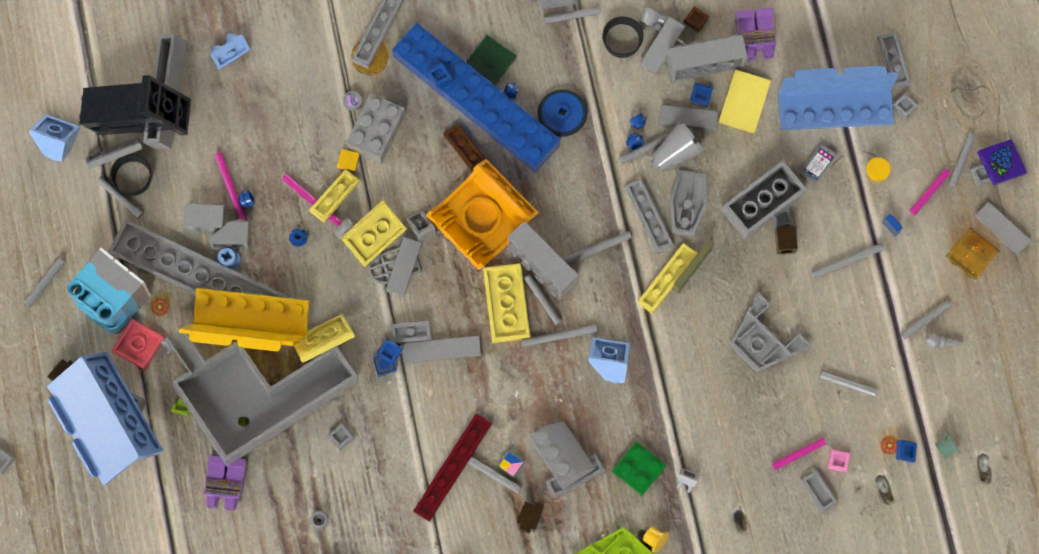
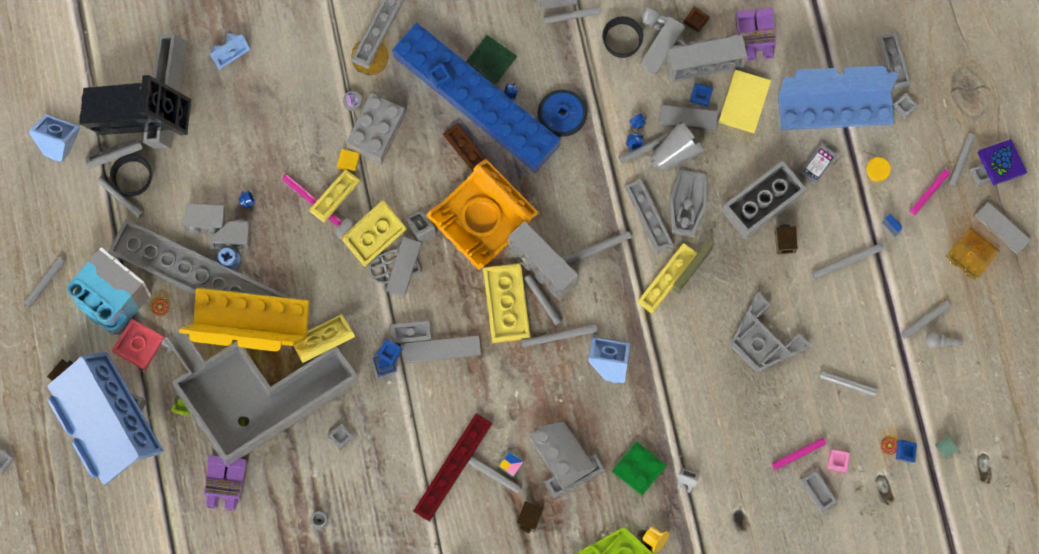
dark pink bar [215,152,247,221] -> none
blue plate [289,228,307,247] -> none
light grey tile [772,207,793,229] -> none

